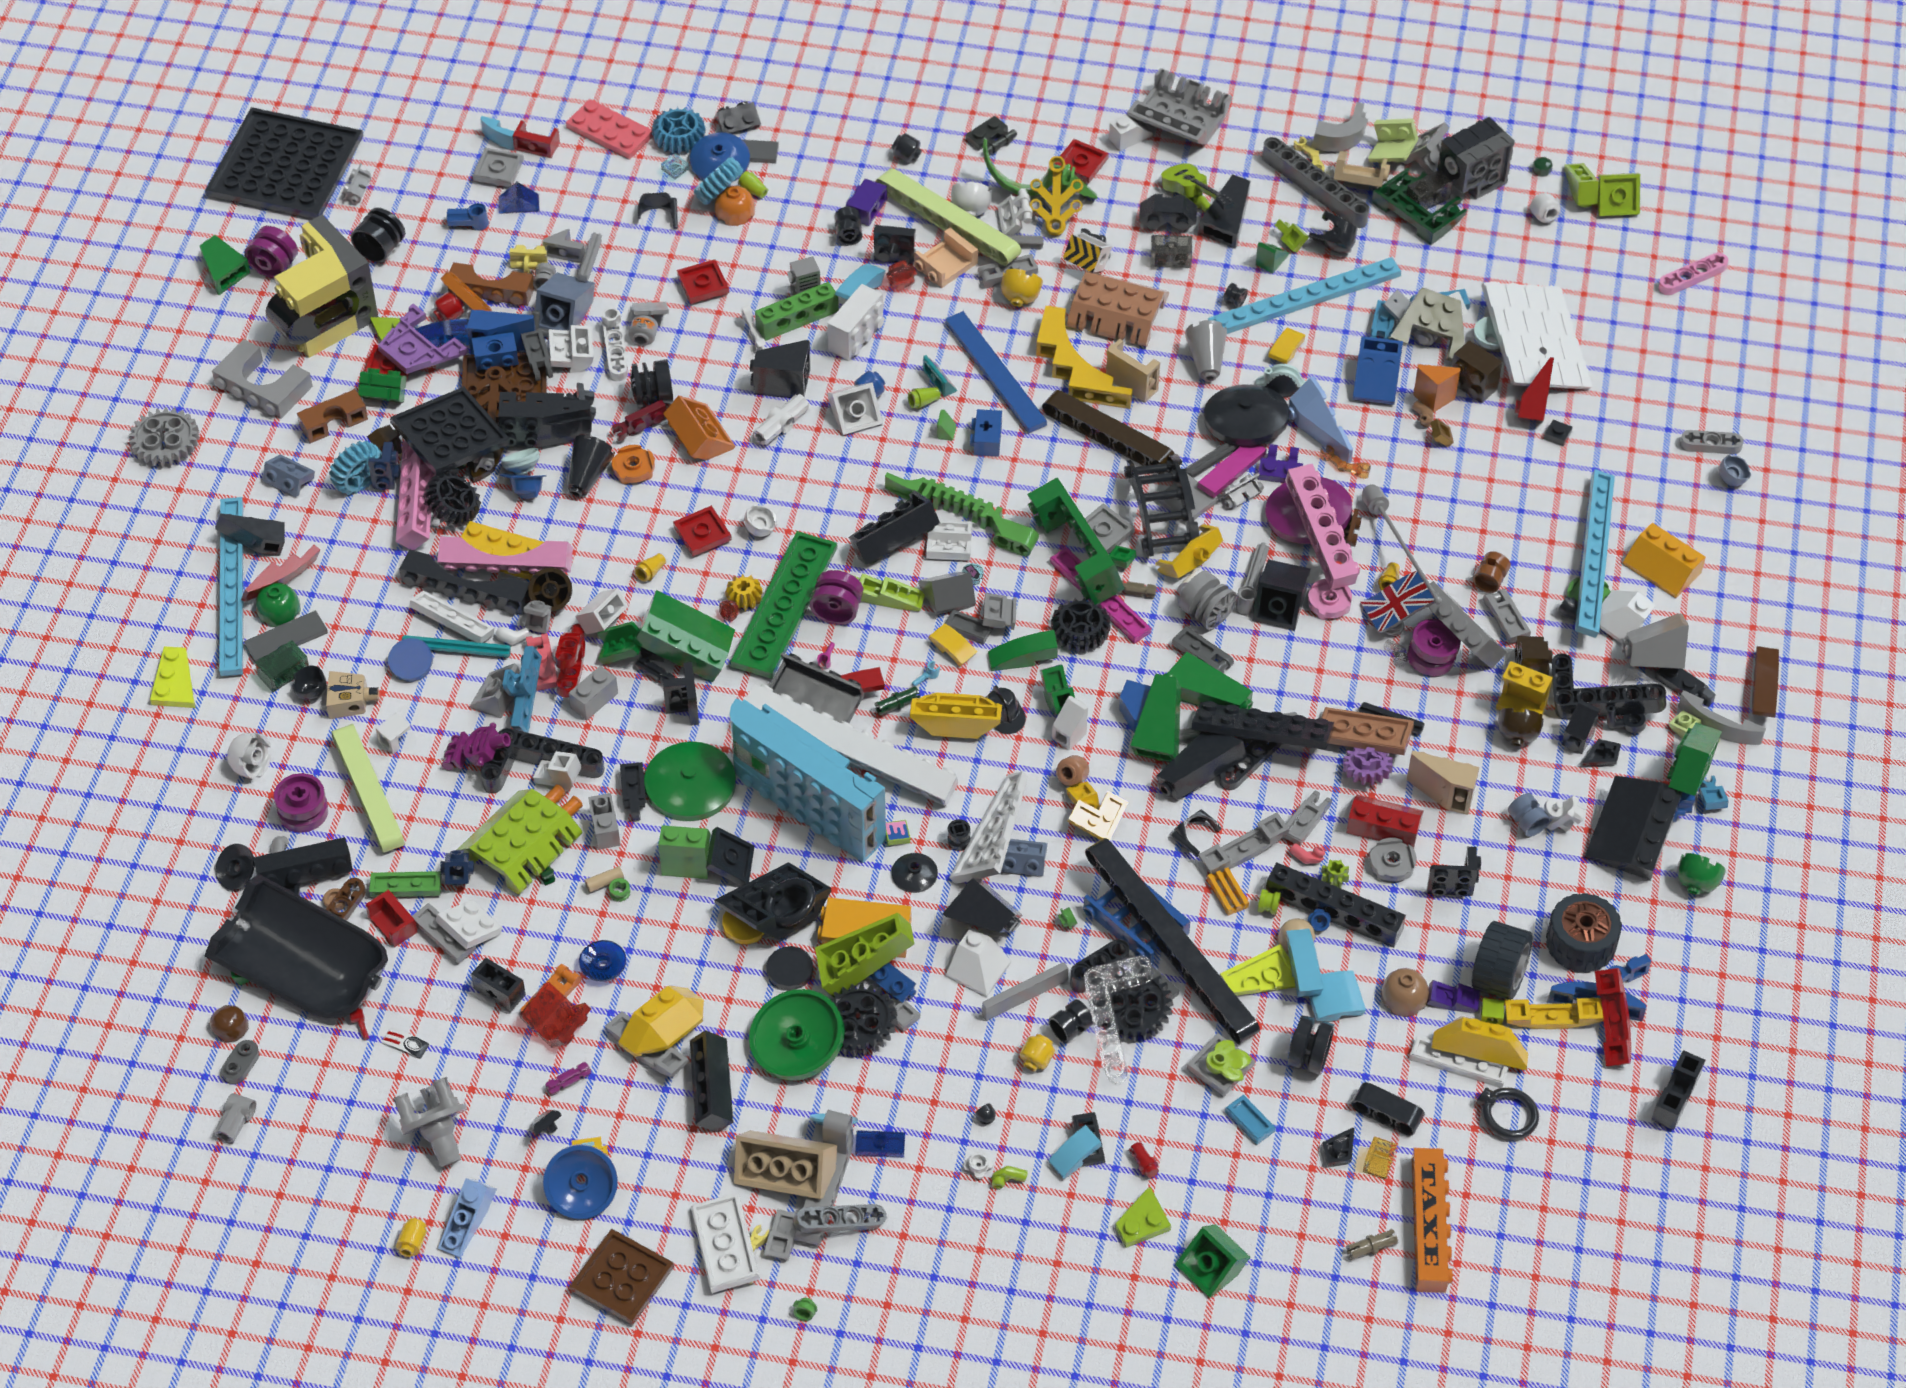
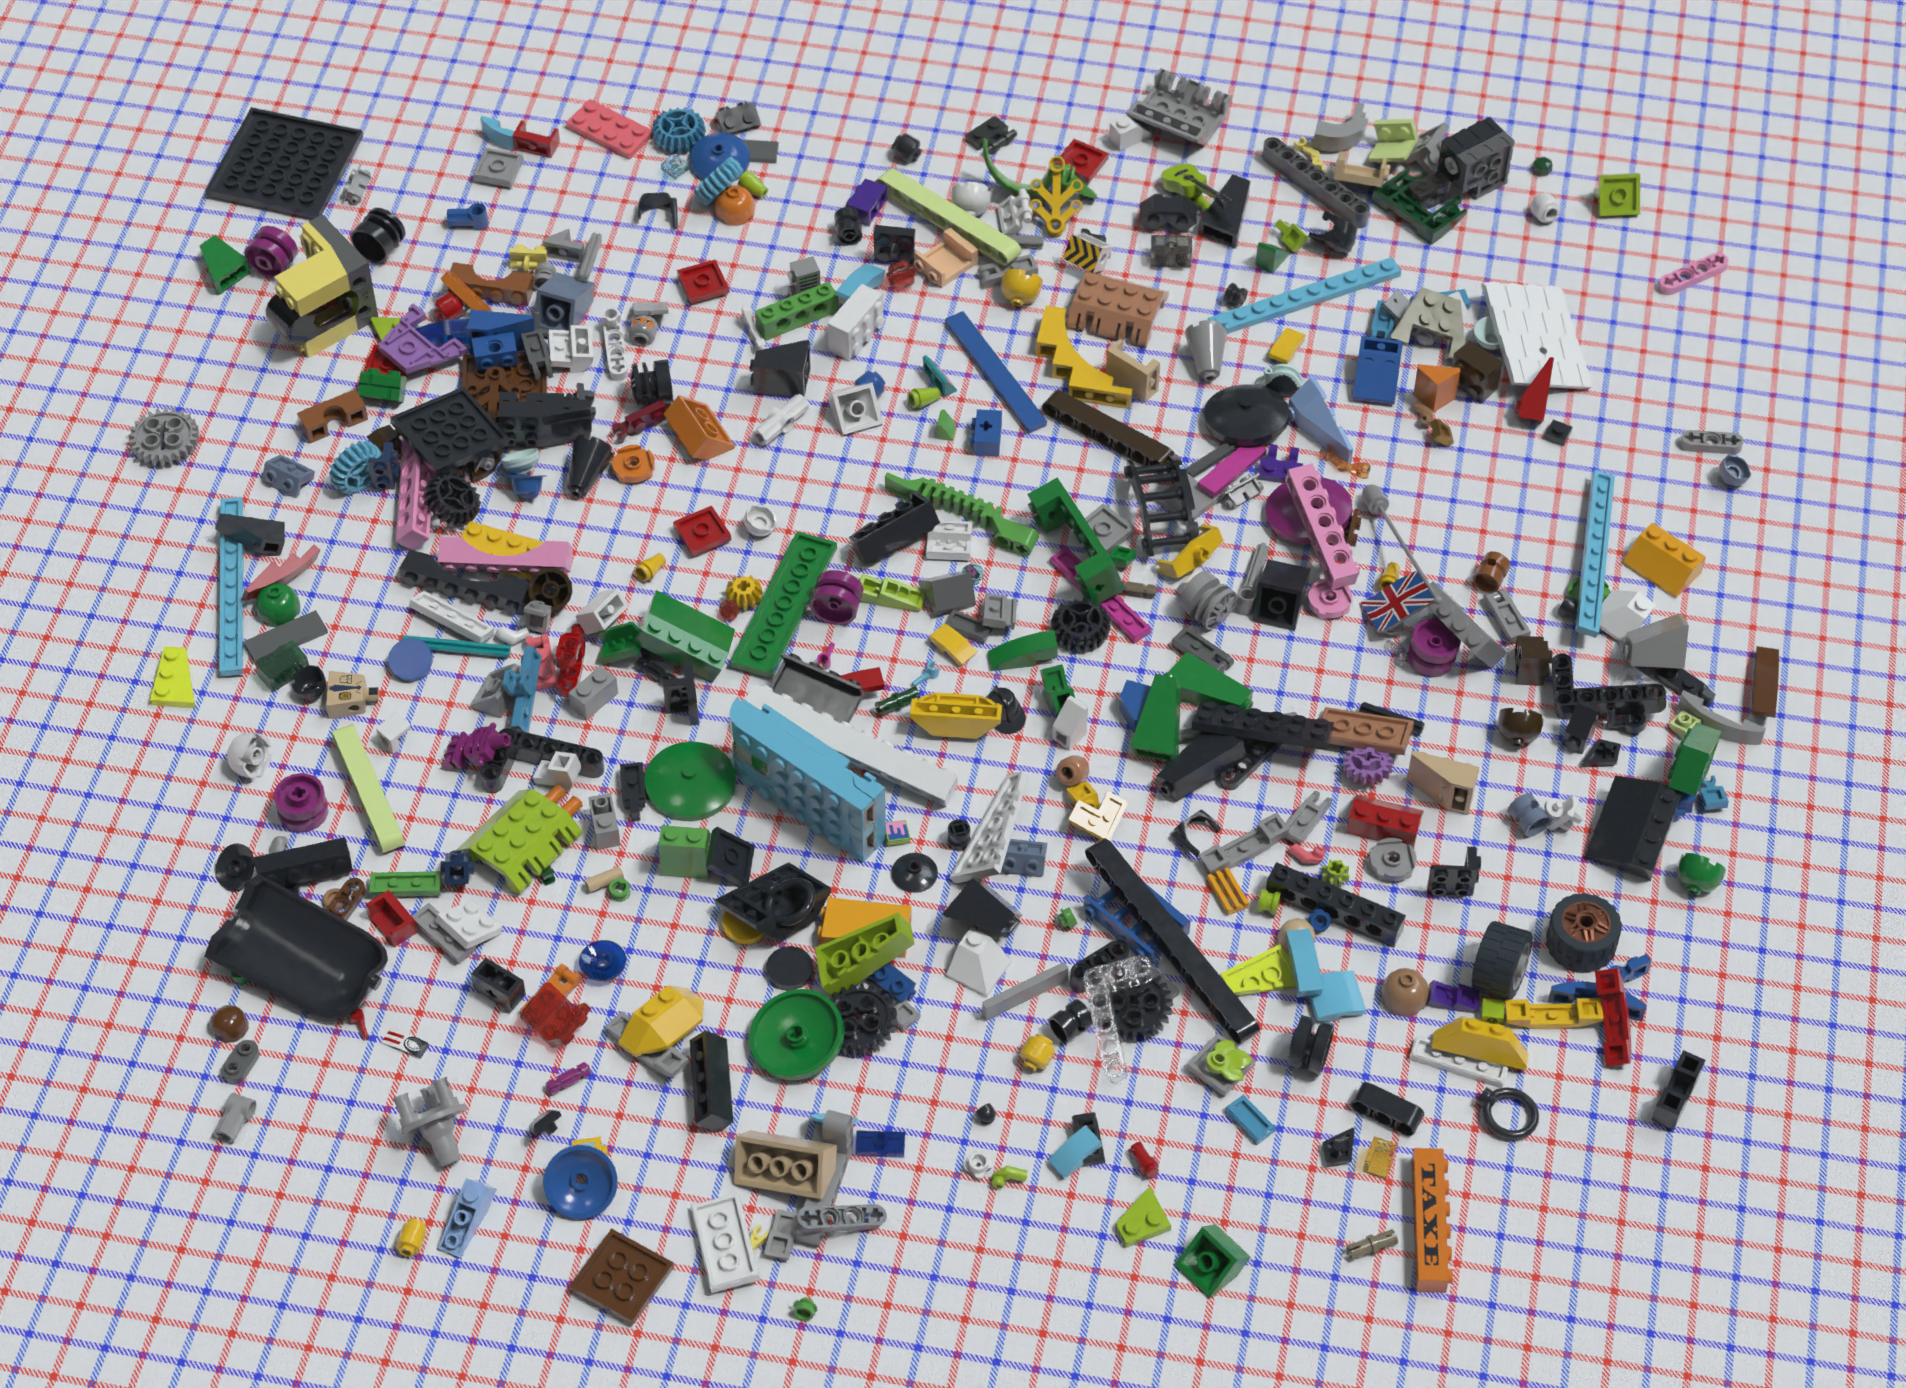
light grey arch [212,339,313,419] -> none
clear blue slope [499,181,540,214] -> none
yellow panel [1496,661,1553,716] -> none
lime slope [1564,163,1599,208] -> none

